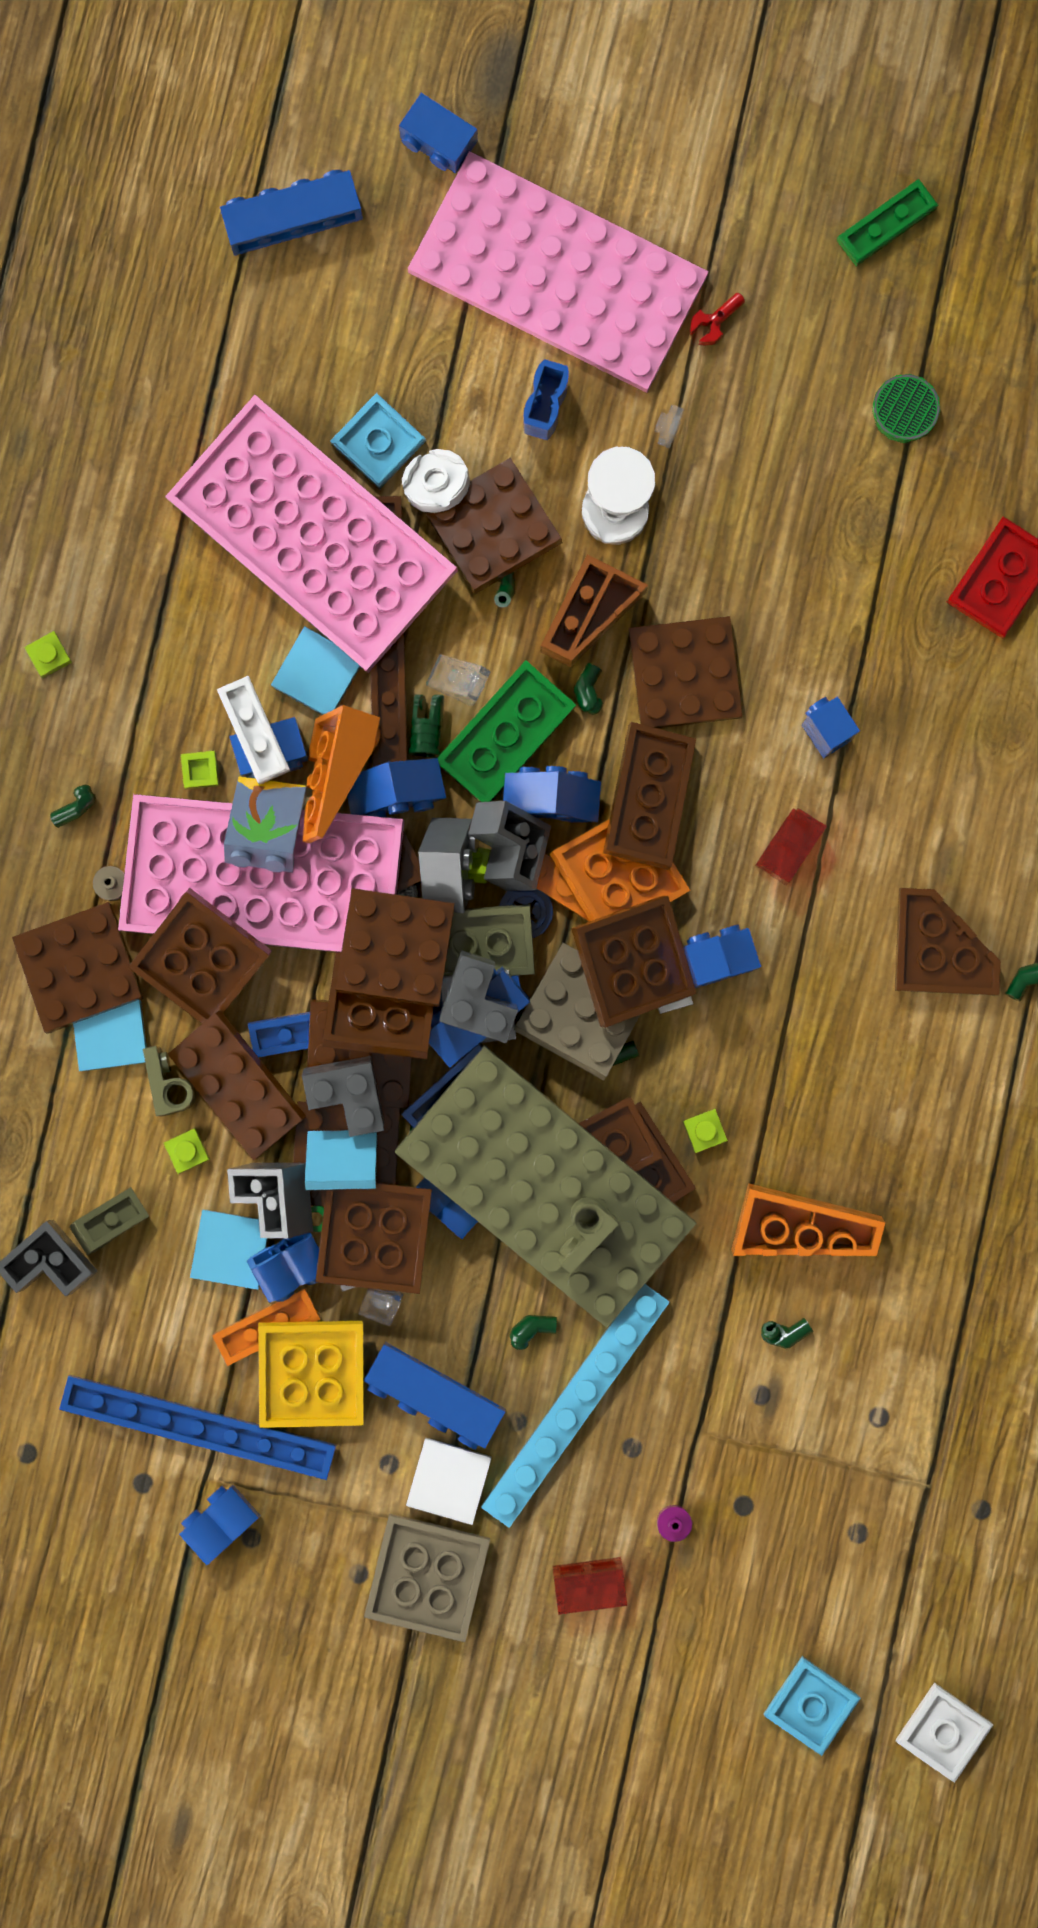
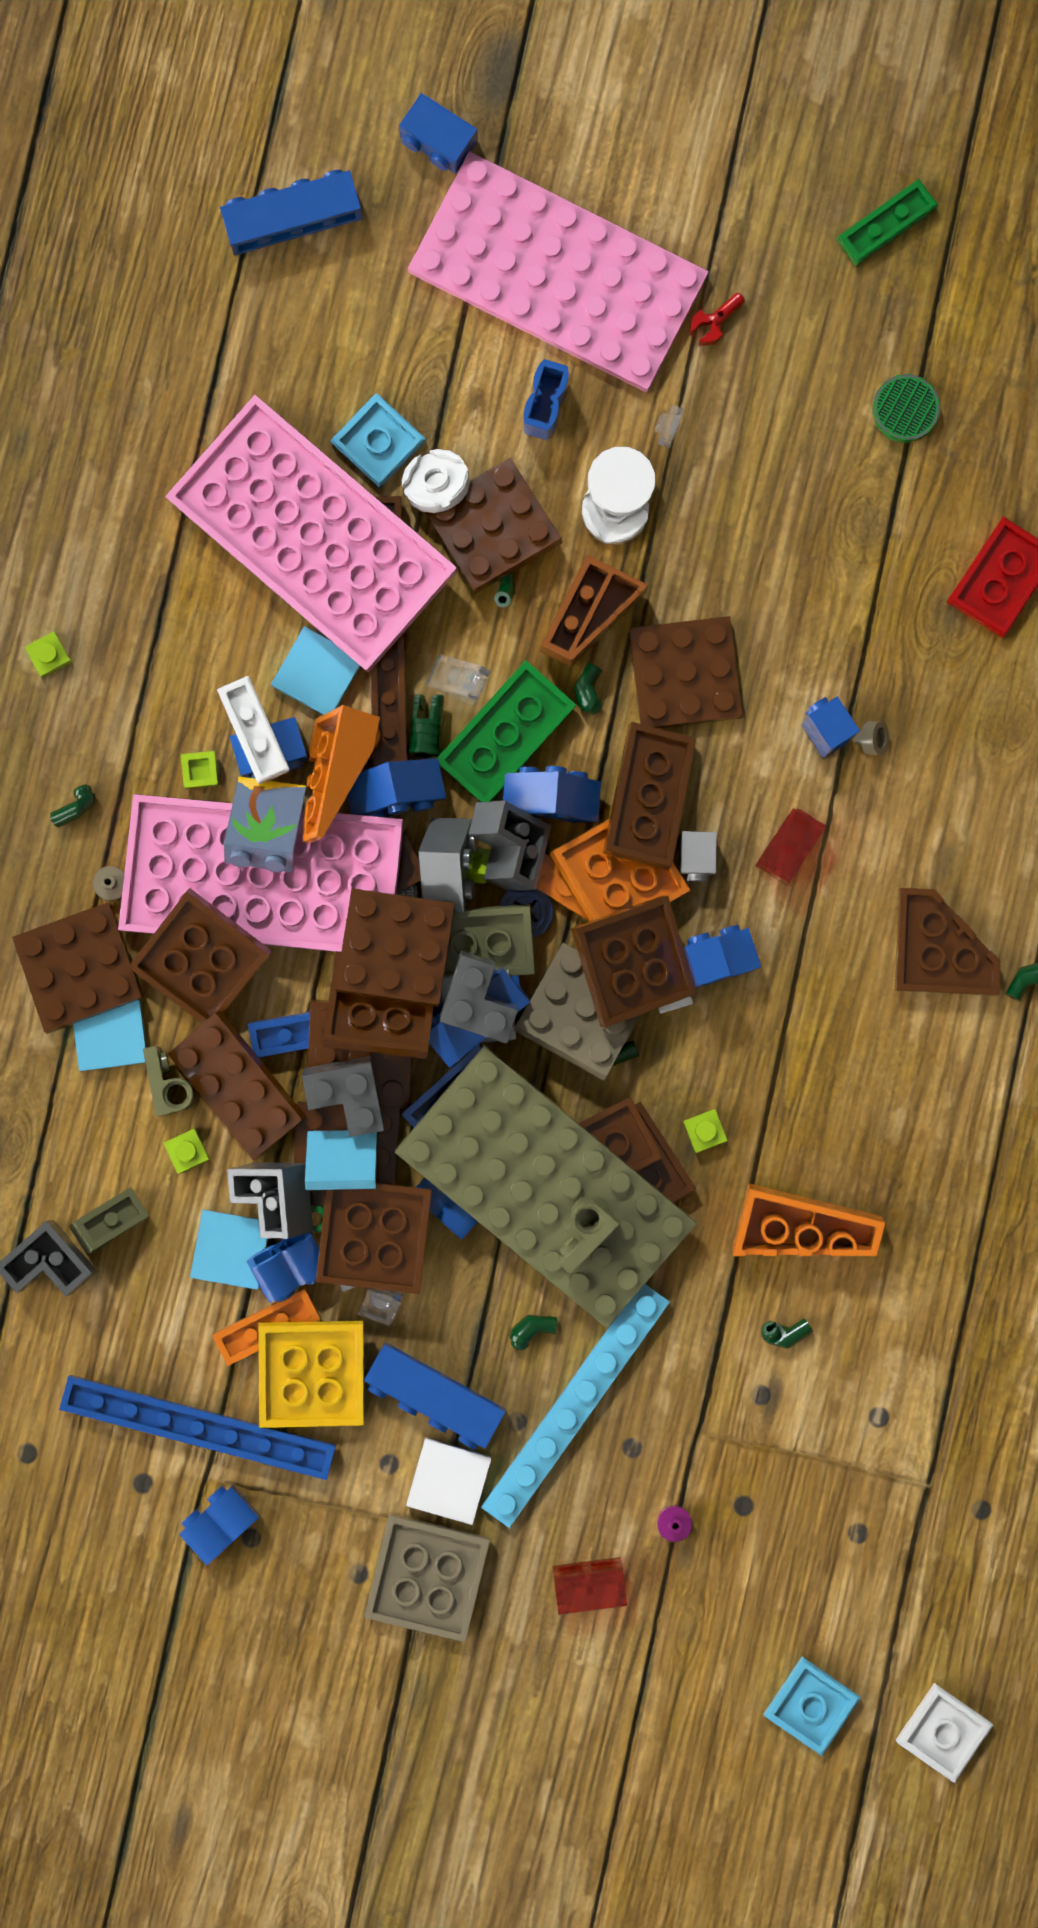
none -> light grey brick [679,831,717,882]
none -> dark tan tile [854,721,889,755]

